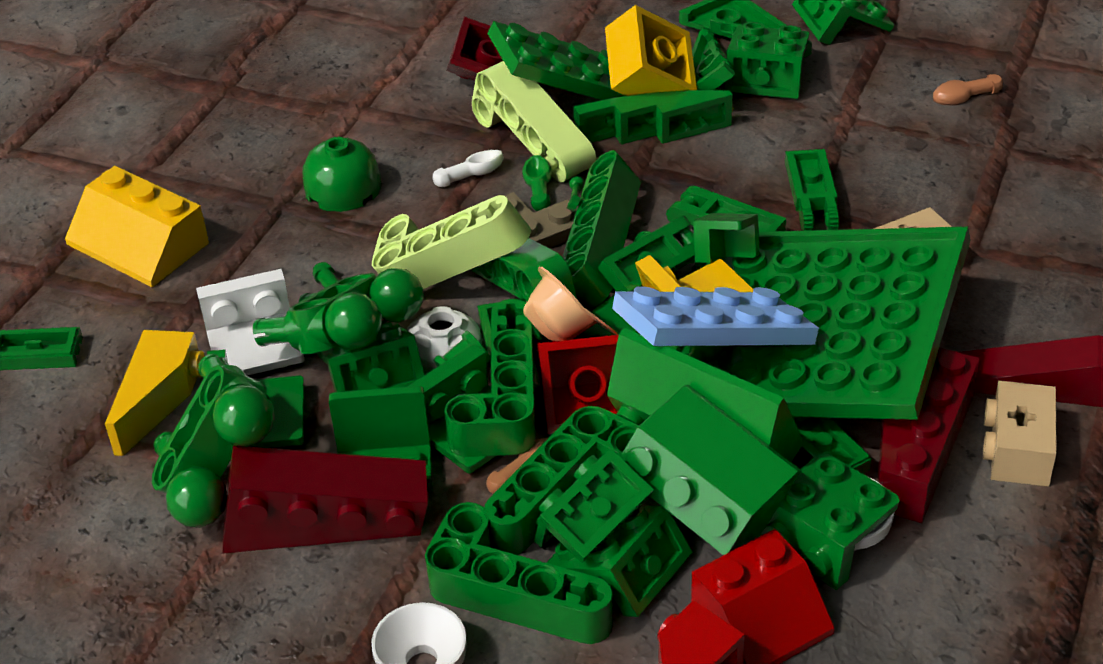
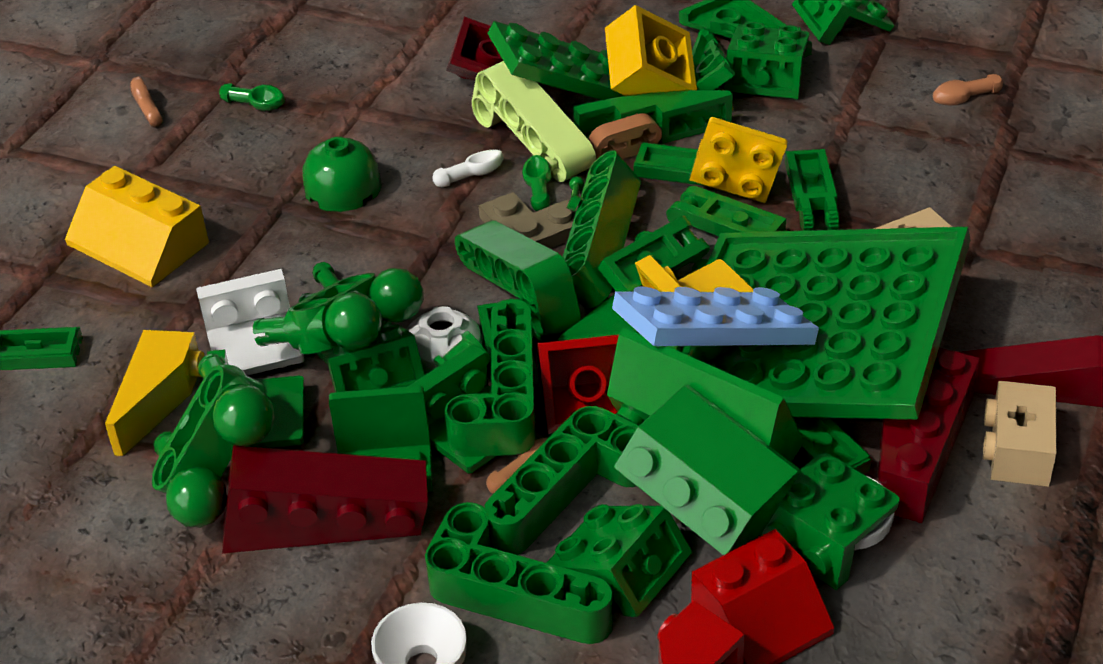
yellowish green beam [372,195,531,289] -> none
light nougat piece [523,266,618,341] -> none
green bracket [534,448,654,563] -> none
green panel [693,213,759,263] -> none
none -> nougat piece [130,76,163,127]
none -> green piece [219,83,285,111]
none -> nougat beam [588,113,662,159]
none -> green tile [633,143,706,186]
none -> yellow bracket [689,117,788,203]

